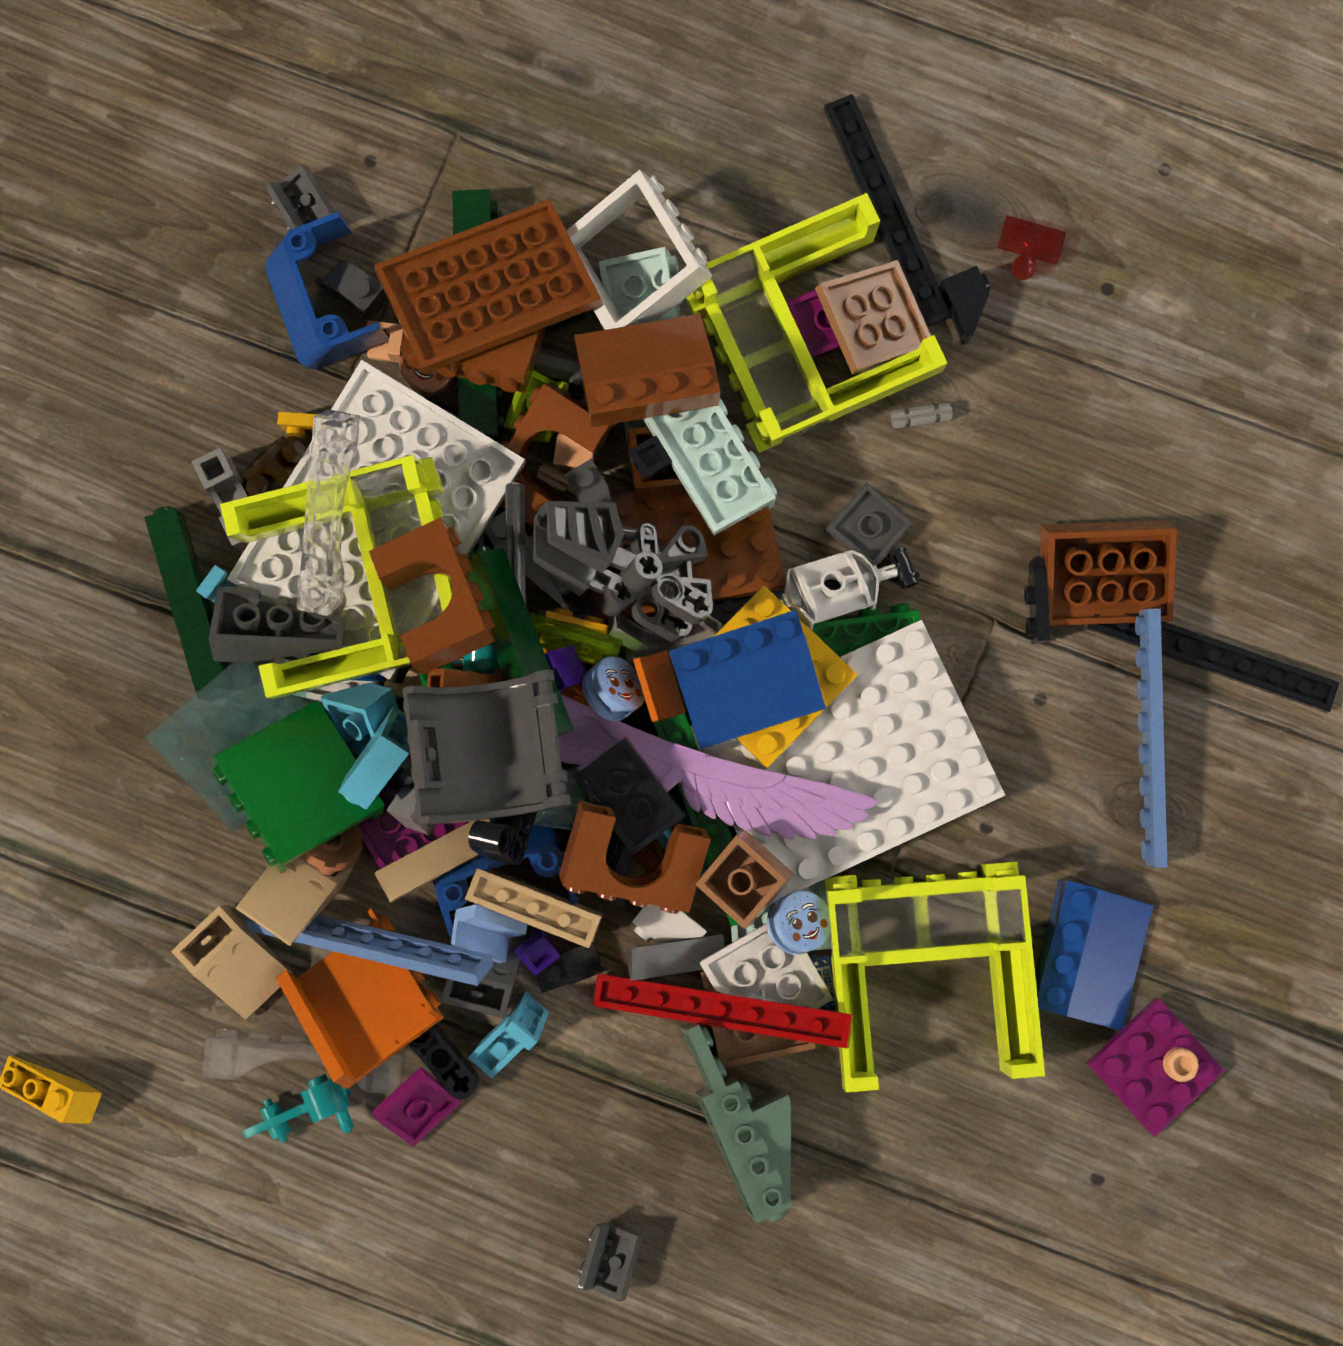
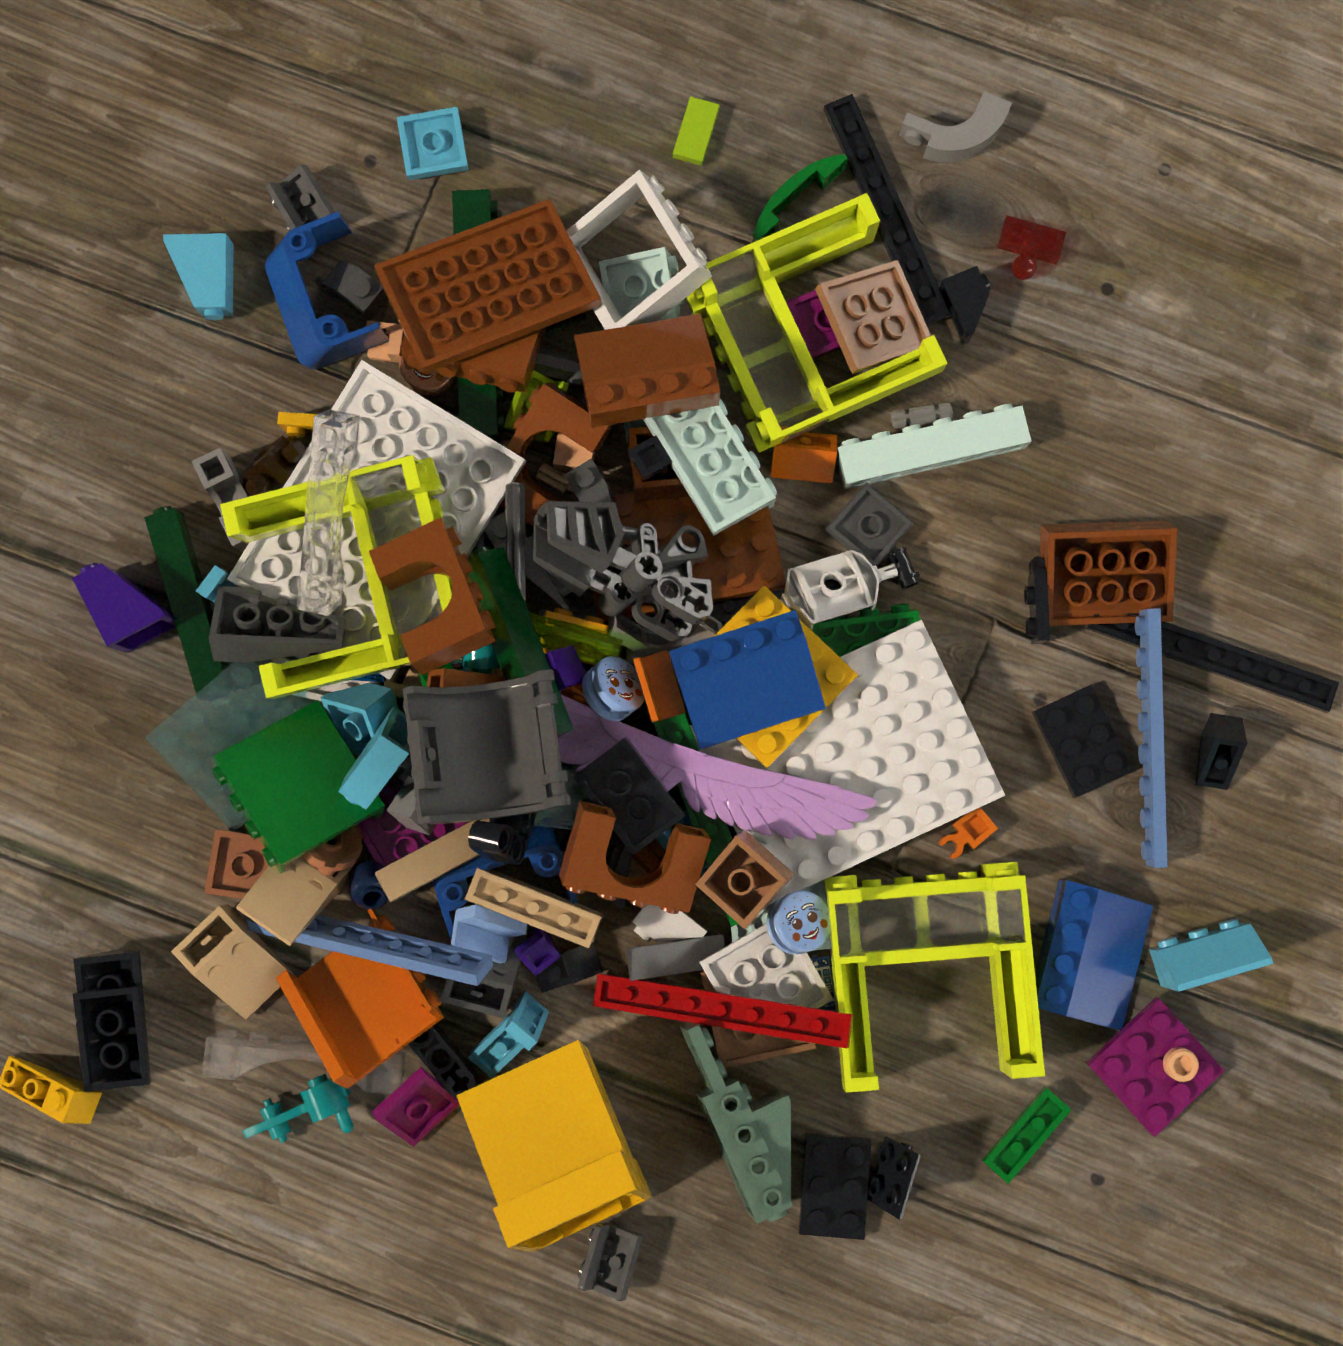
none -> dark purple slope [72,563,176,653]
none -> black slope [73,949,151,1092]
none -> medium azure slope [163,233,234,320]
none -> nougat plate [204,829,269,899]
none -> dark blue head [348,861,388,909]
none -> medium azure plate [397,107,469,181]
none -> yellow piece [456,1040,653,1252]
none -> lime tile [673,96,720,166]
none -> green slope [752,154,848,243]
none -> orange panel [770,429,837,483]
none -> black plate [798,1133,871,1240]
none -> light aqua brick [836,404,1032,490]
none -> black hinge [867,1136,921,1220]
none -> light grey arch [899,91,1012,163]
none -> orange plate [938,807,998,859]
none -> green plate [982,1086,1071,1184]
none -> black plate [1032,685,1133,798]
none -> medium azure slope [1149,918,1274,992]
none -> black slope [1195,713,1247,790]

